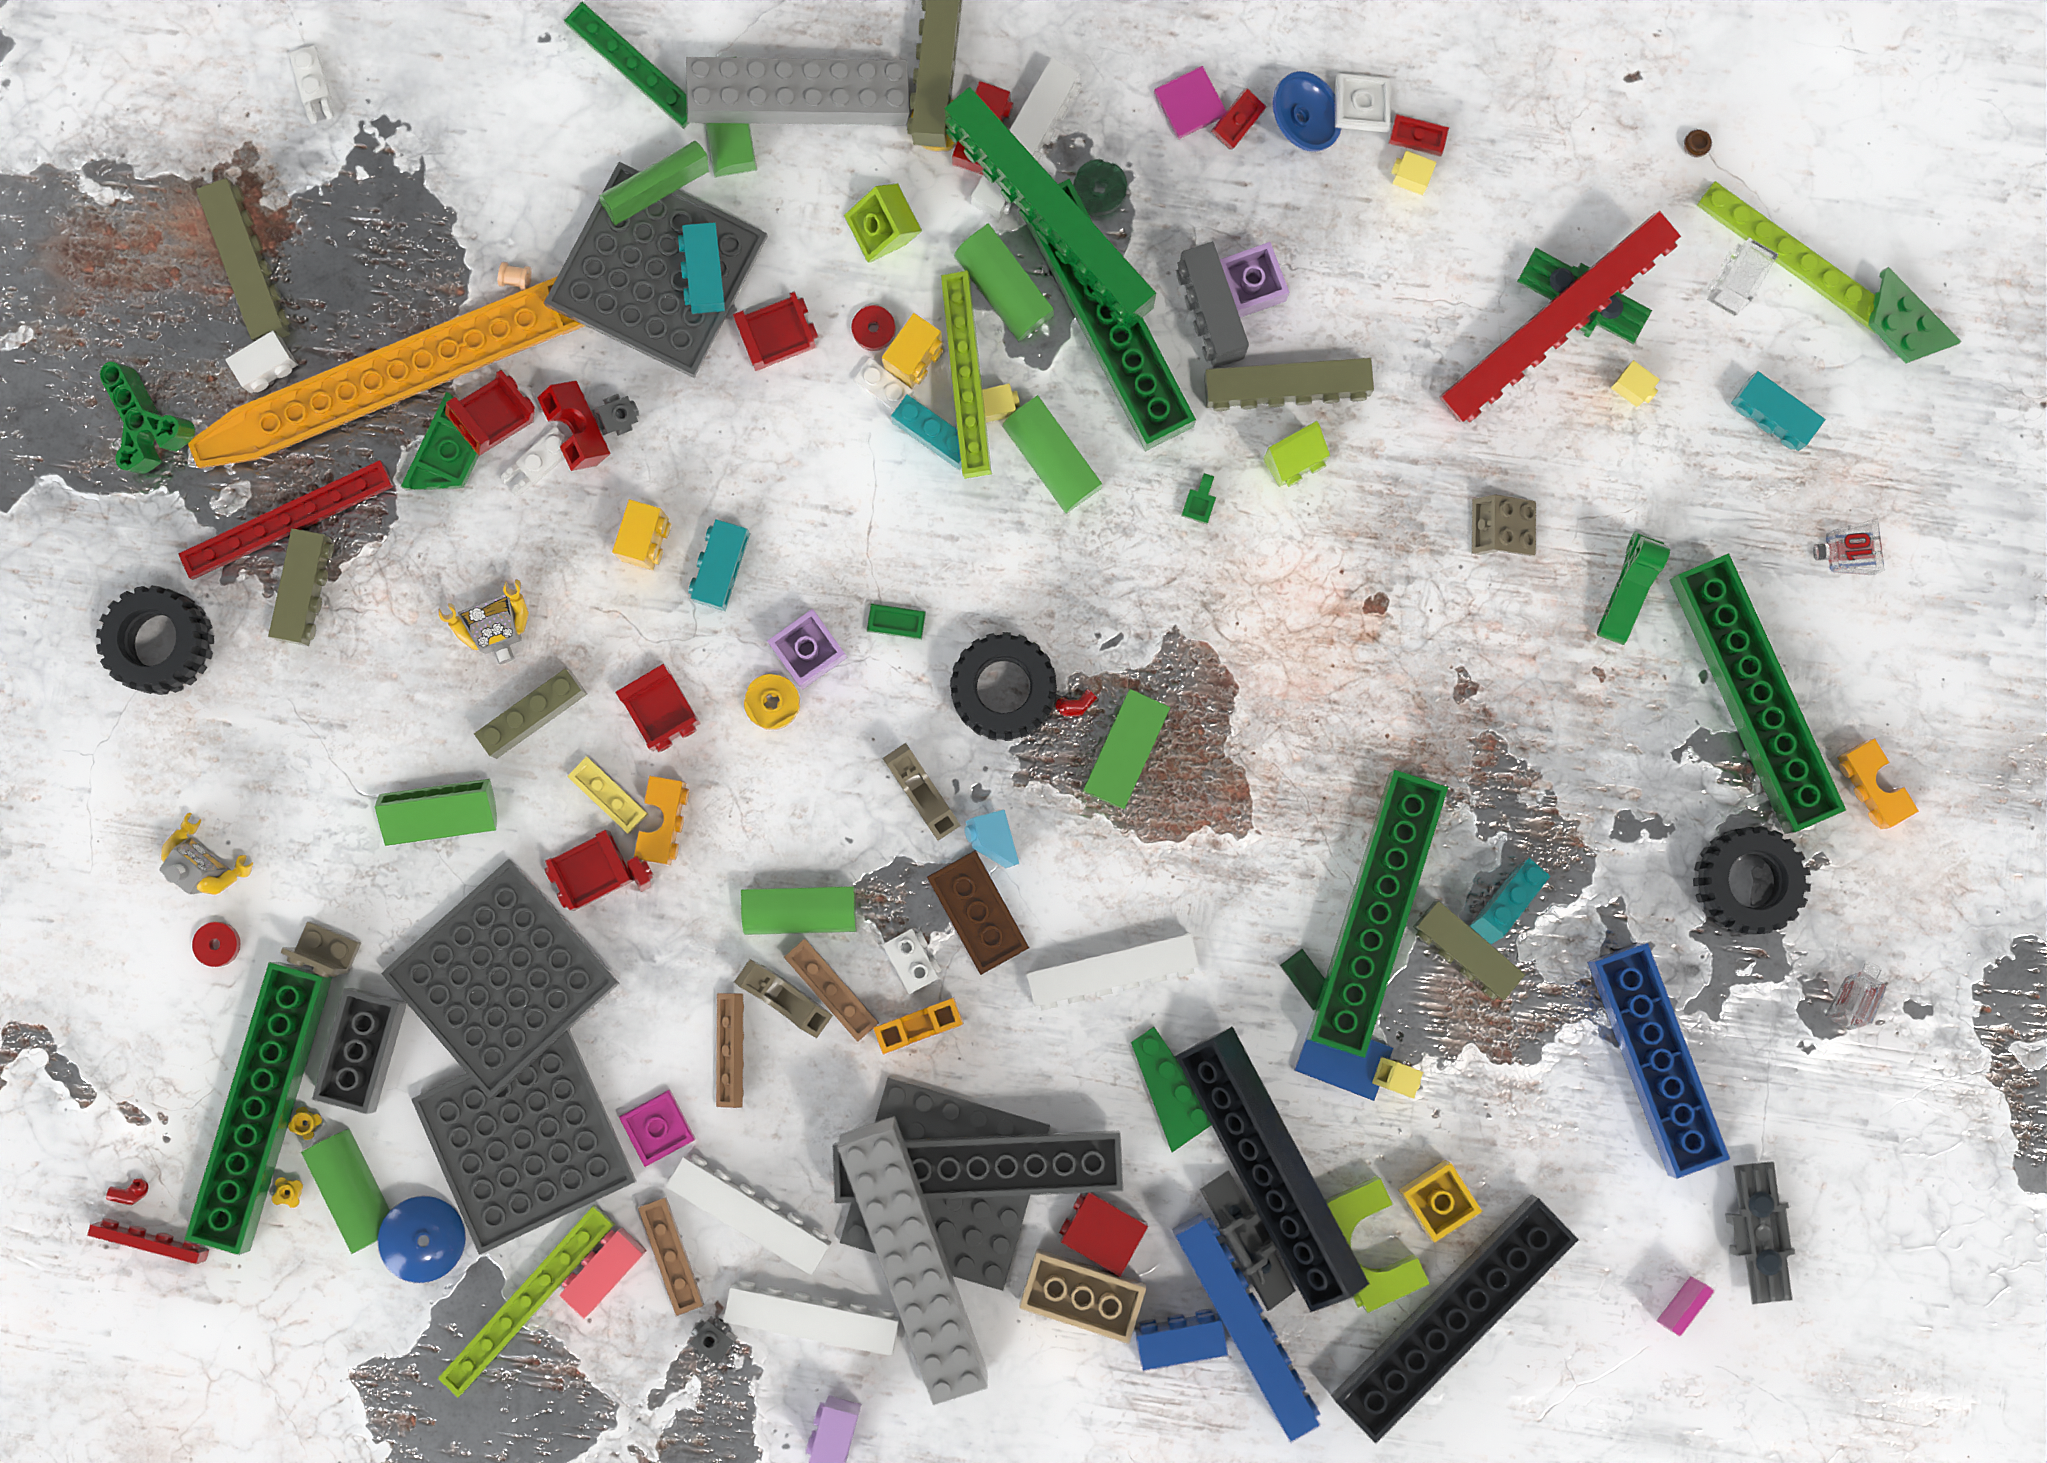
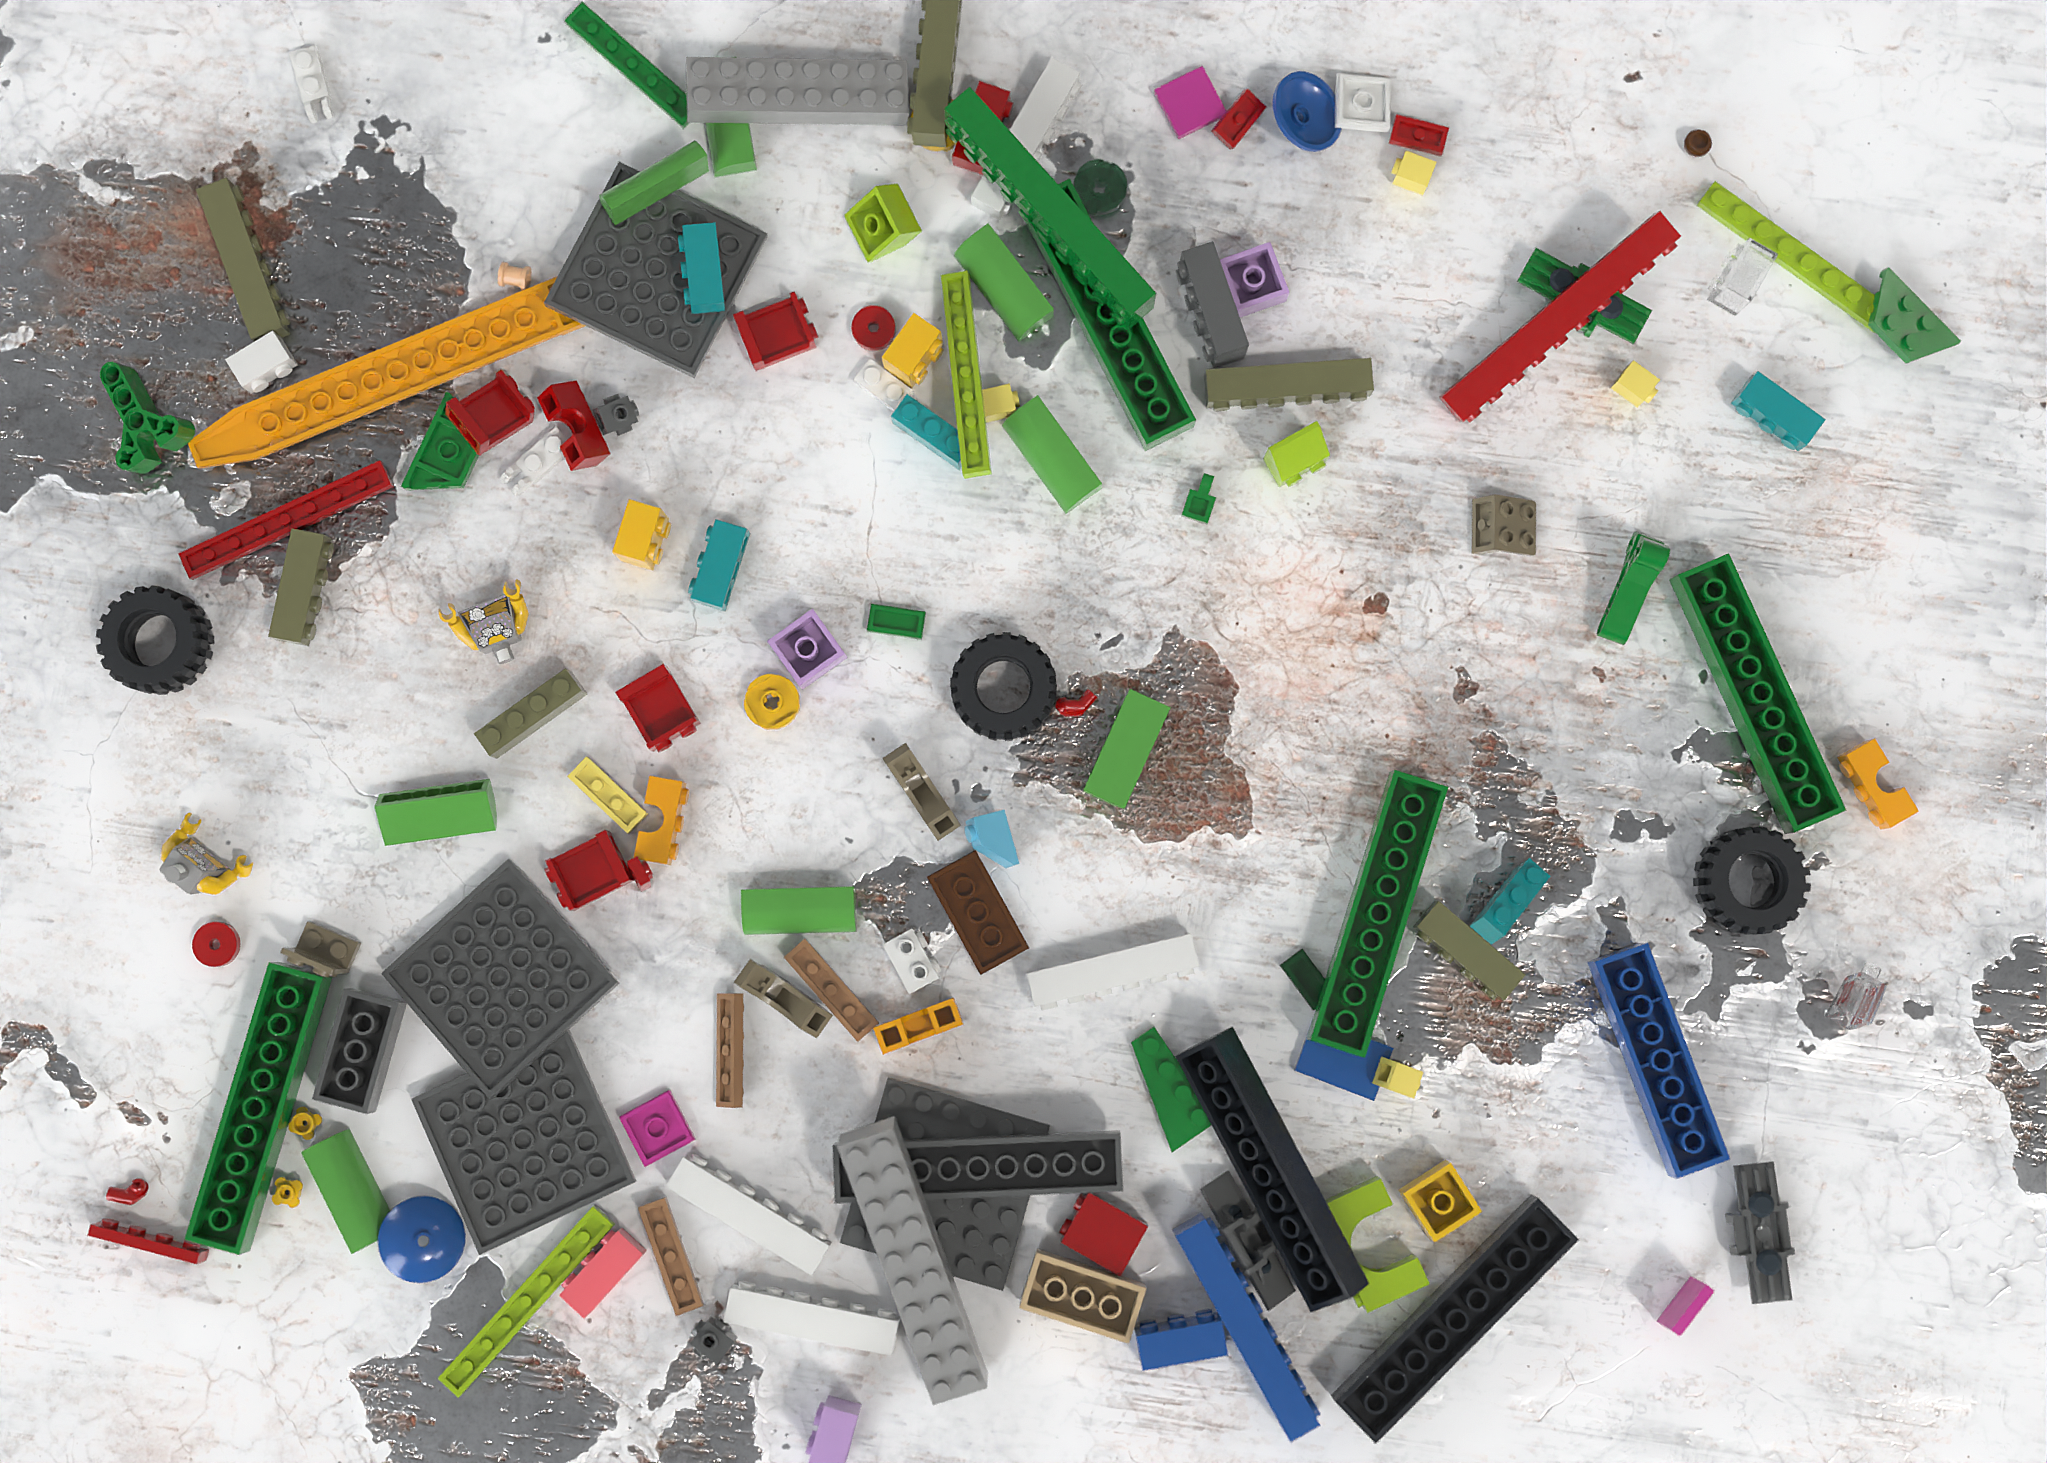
clear torso [1813,518,1885,575] -> none

